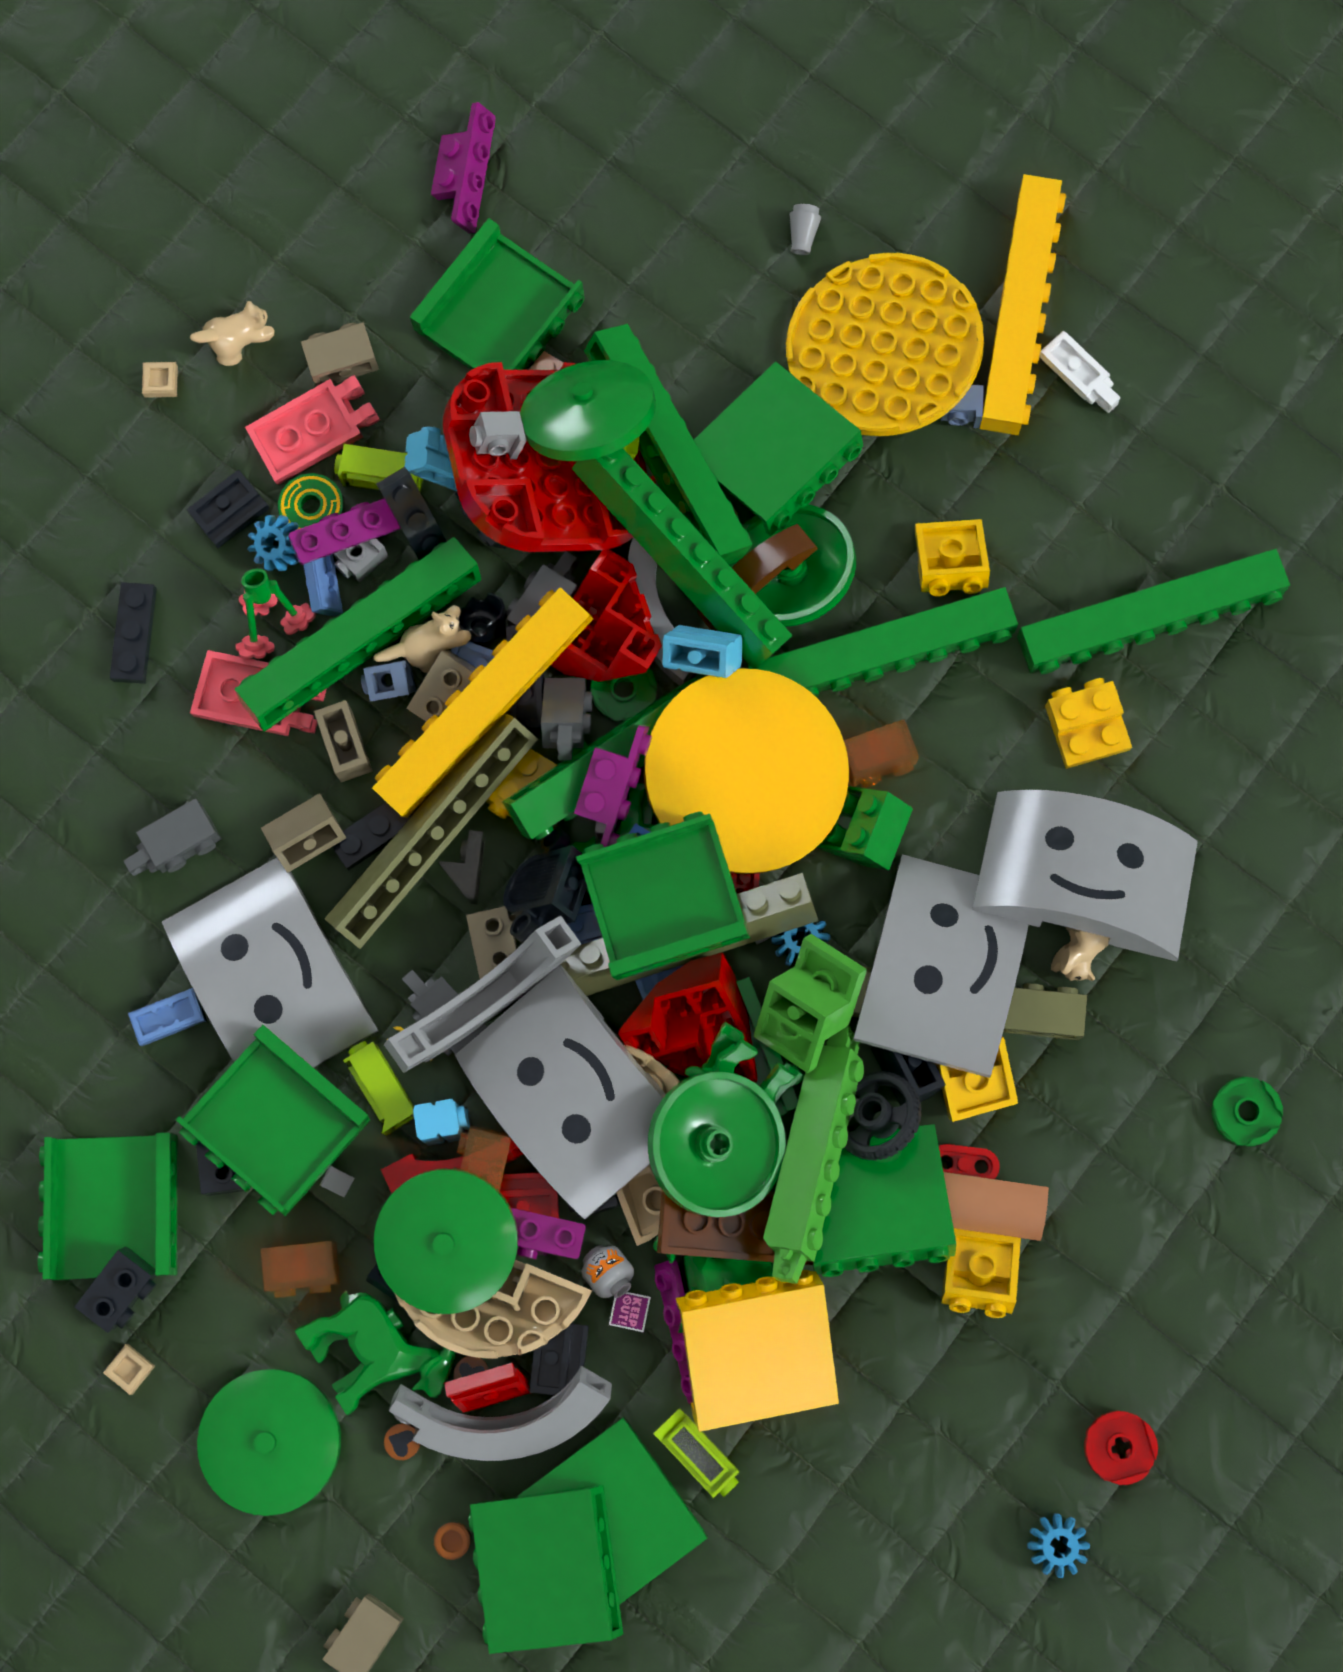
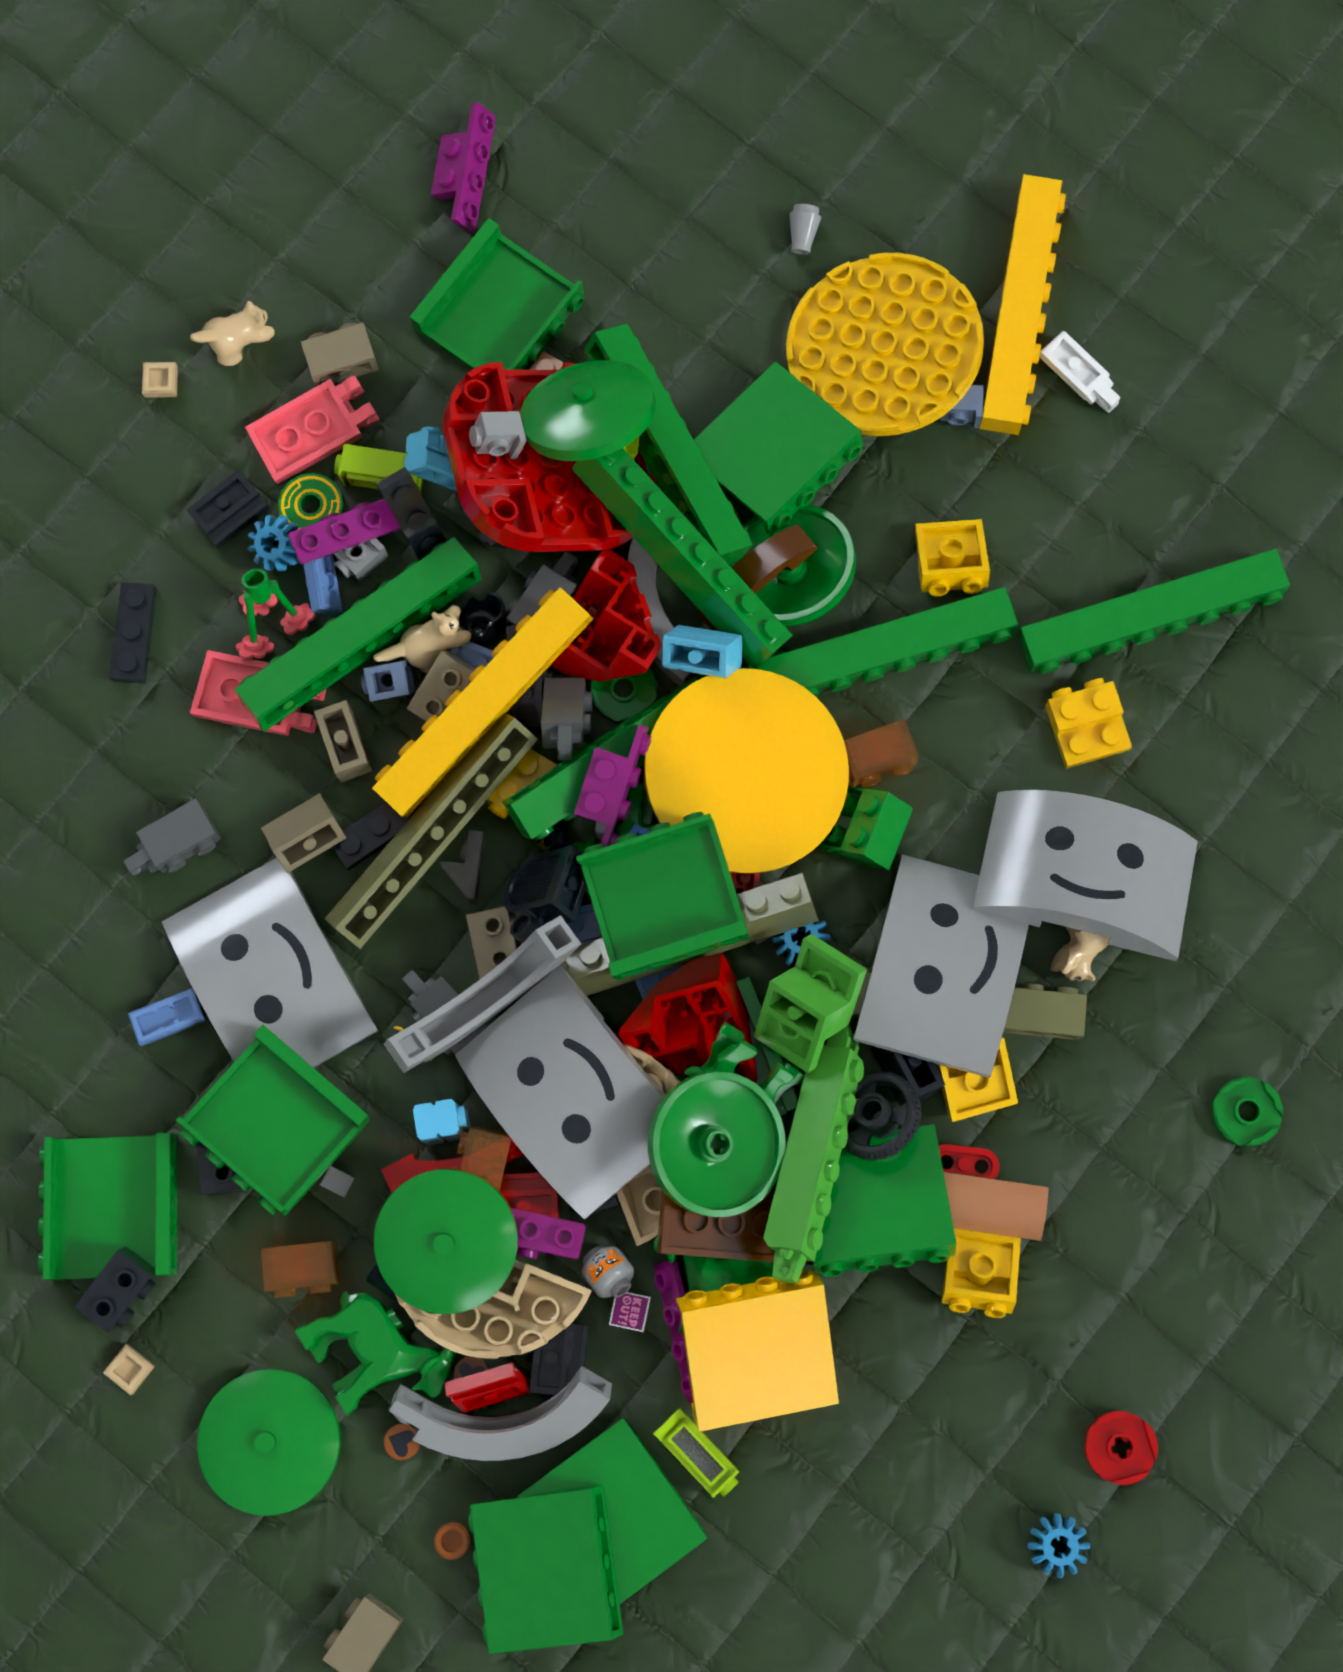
lime window [343,1041,414,1136] -> none

